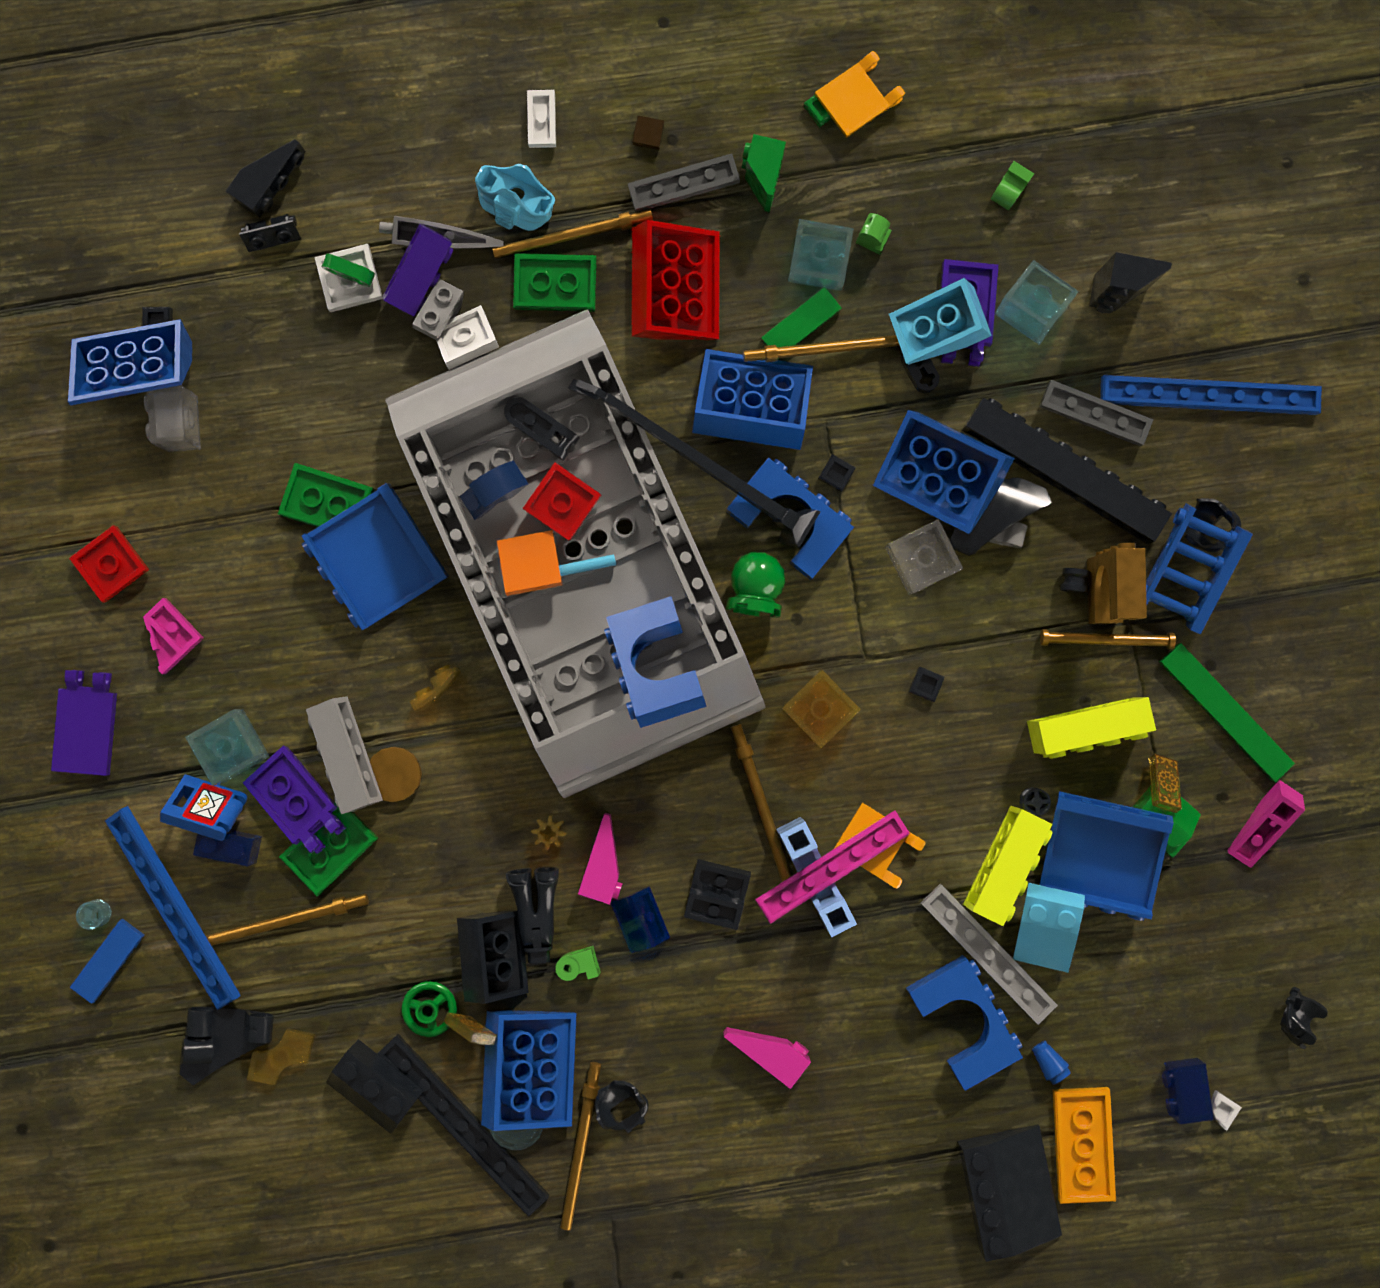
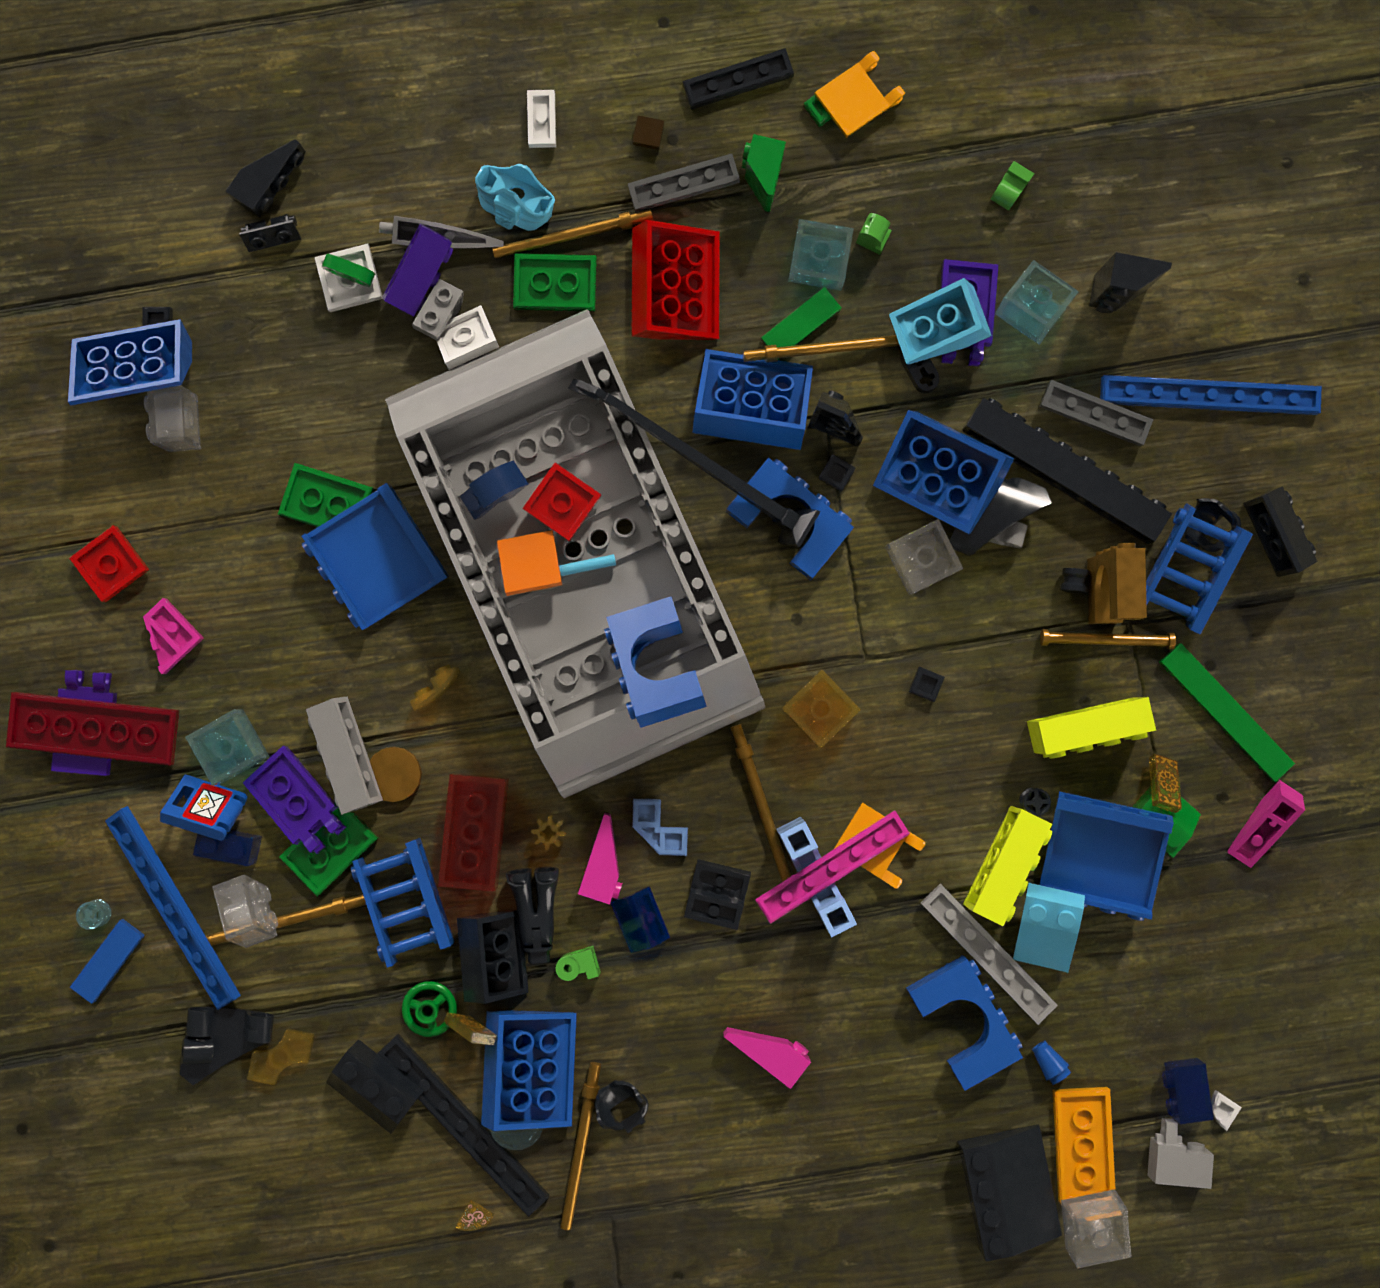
black plate [504,397,580,461] -> none
green tile [726,552,785,618] -> none
black helmet [1280,987,1328,1049] -> none
none -> dark red tile [6,692,179,766]
none -> clear brick [212,874,278,948]
none -> blue fence [351,838,455,968]
none -> clear red brick [438,773,509,892]
none -> clear yellow tile [455,1200,494,1231]
none -> medium blue tile [633,799,688,856]
none -> black tile [683,48,794,110]
none -> black wedge [808,391,863,447]
none -> clear brick [1061,1189,1131,1269]
none -> light grey hinge [1147,1118,1214,1189]
none -> black slope [1243,486,1318,577]

